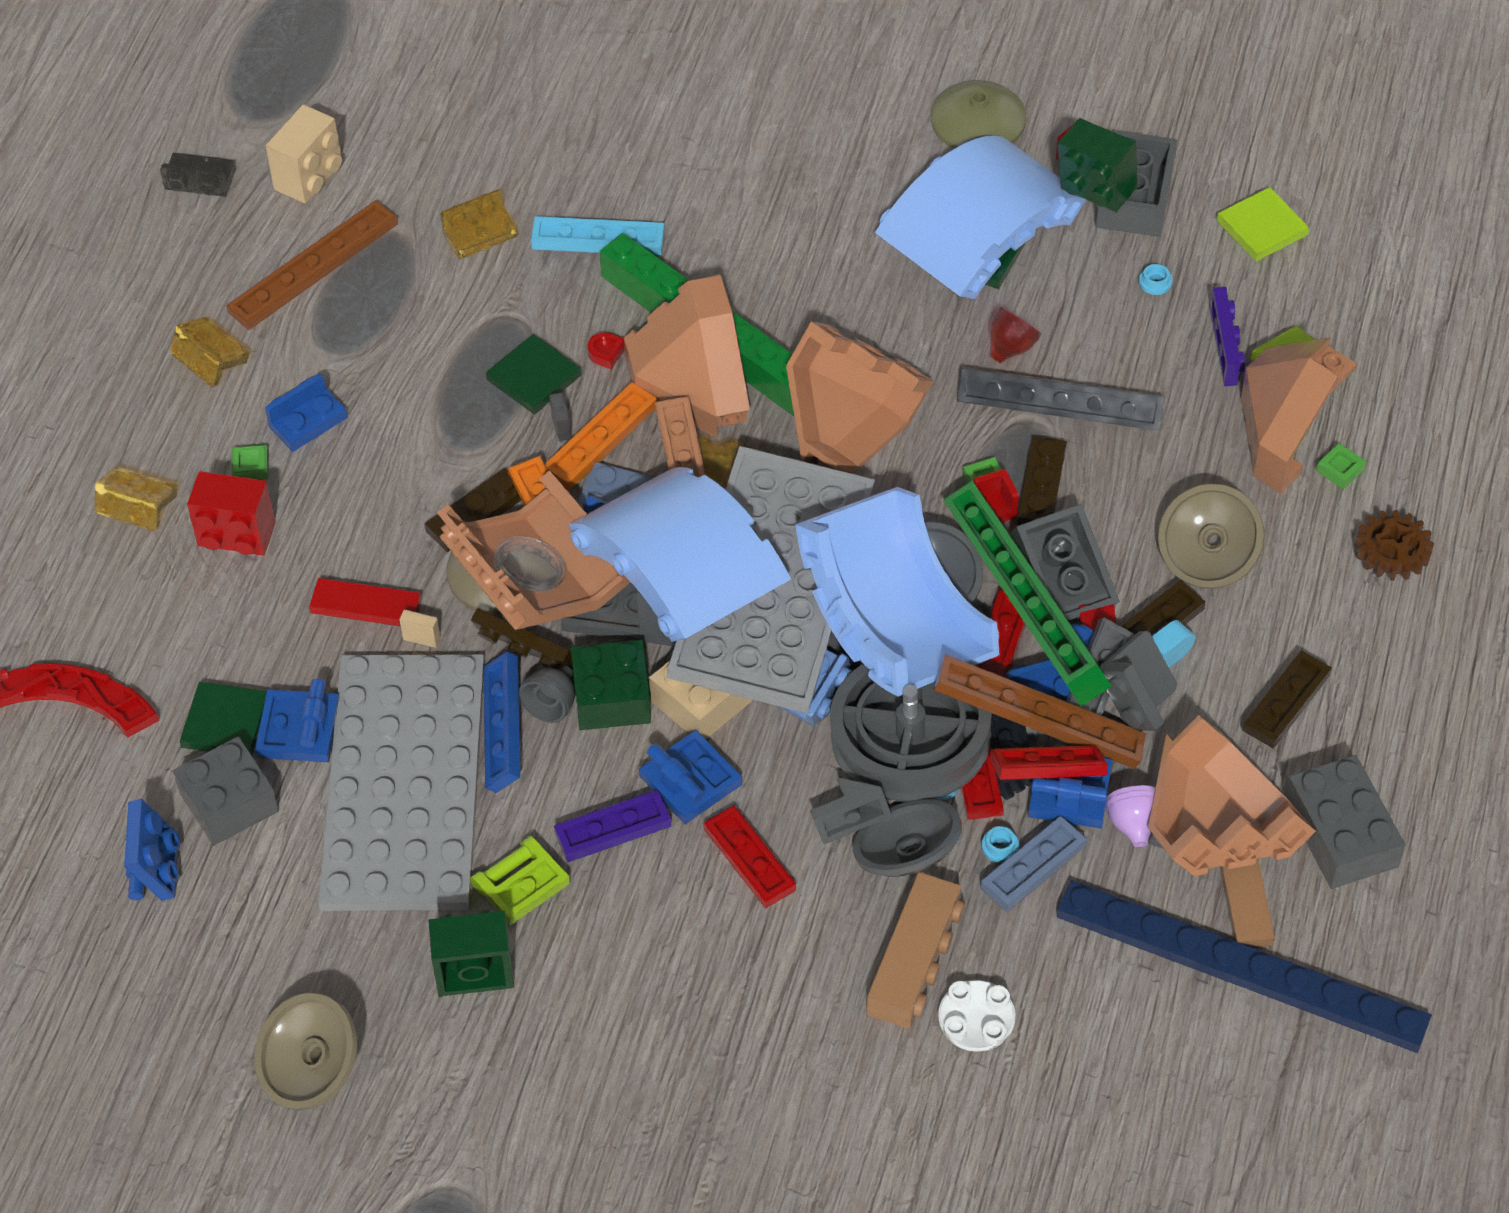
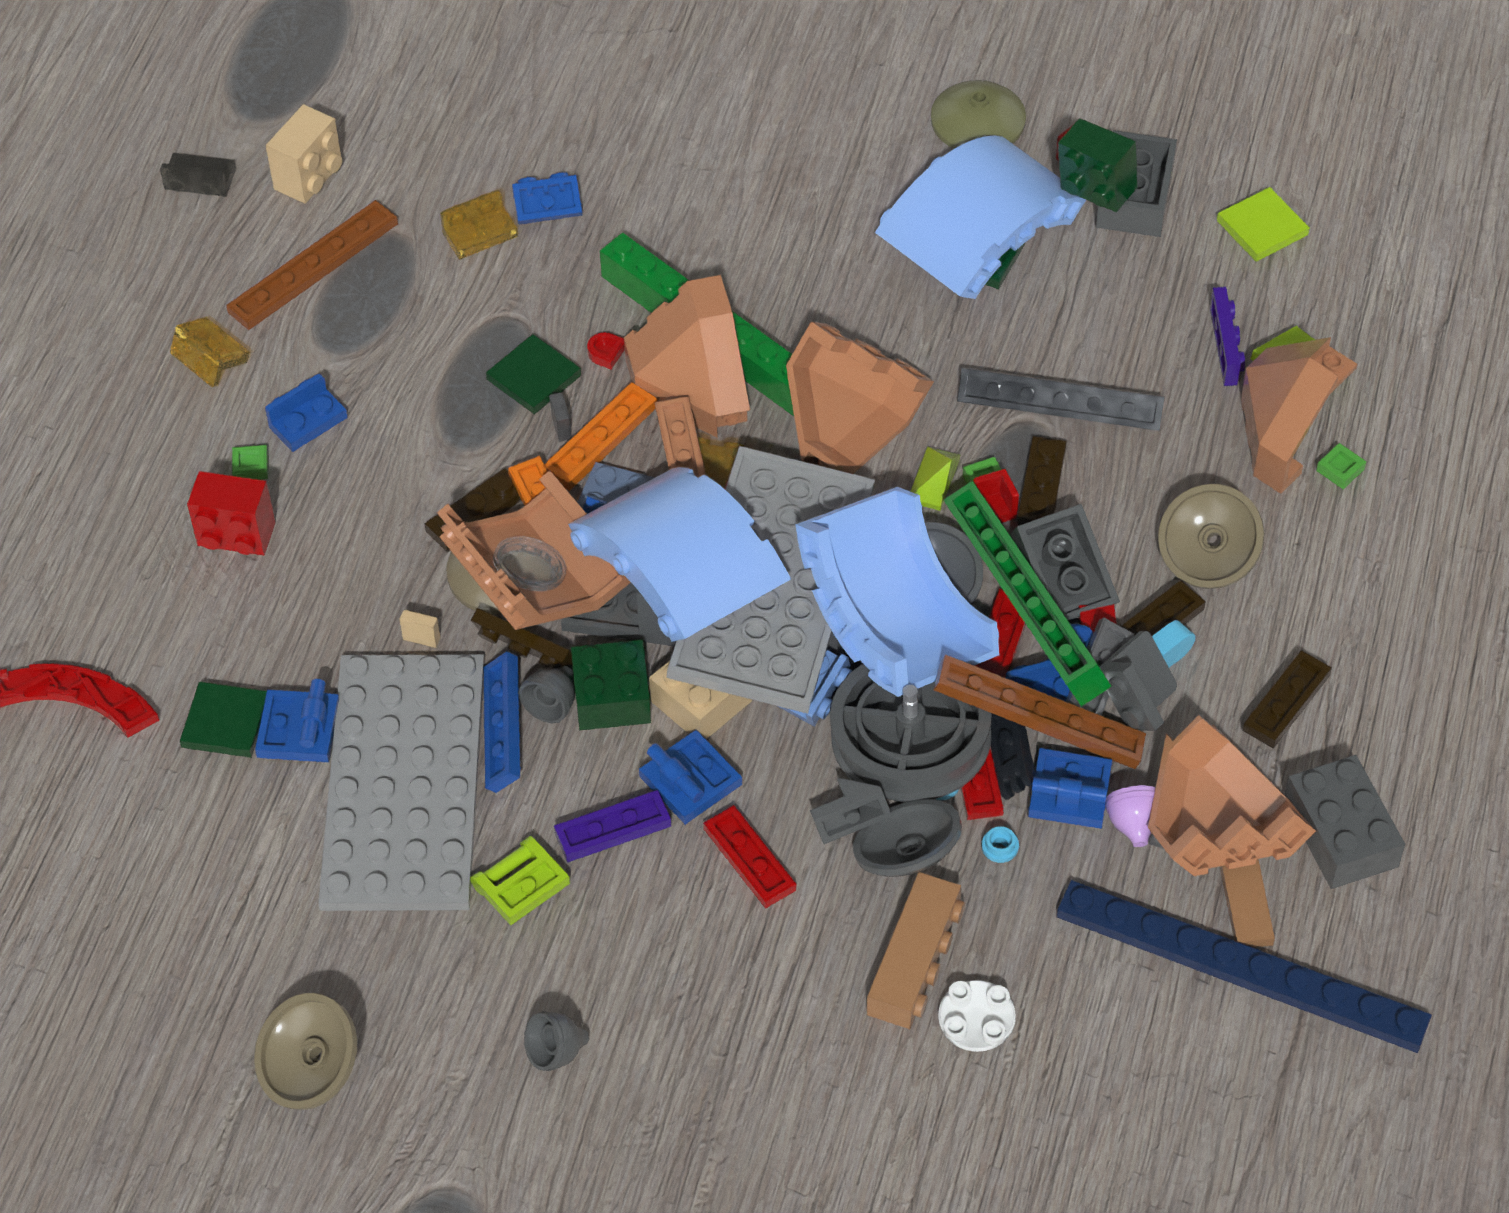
clear yellow bracket [94,466,177,531] -> none
blue plate [124,798,180,901] -> none
dark grey brick [173,736,279,846] -> none
red tile [309,578,422,626] -> none
dark green brick [428,910,514,997] -> none
medium azure plate [531,216,665,256] -> none
sand blue plate [980,816,1087,912] -> none
clear red helmet [990,307,1042,364] -> none
red tile [990,745,1108,780] -> none
medium azure plate [1139,264,1172,295] -> none
reddish brown gear [1355,510,1434,581] -> none
none -> blue bracket [512,172,582,225]
none -> dark grey helmet [524,1011,589,1071]
none -> lime slope [910,447,960,511]

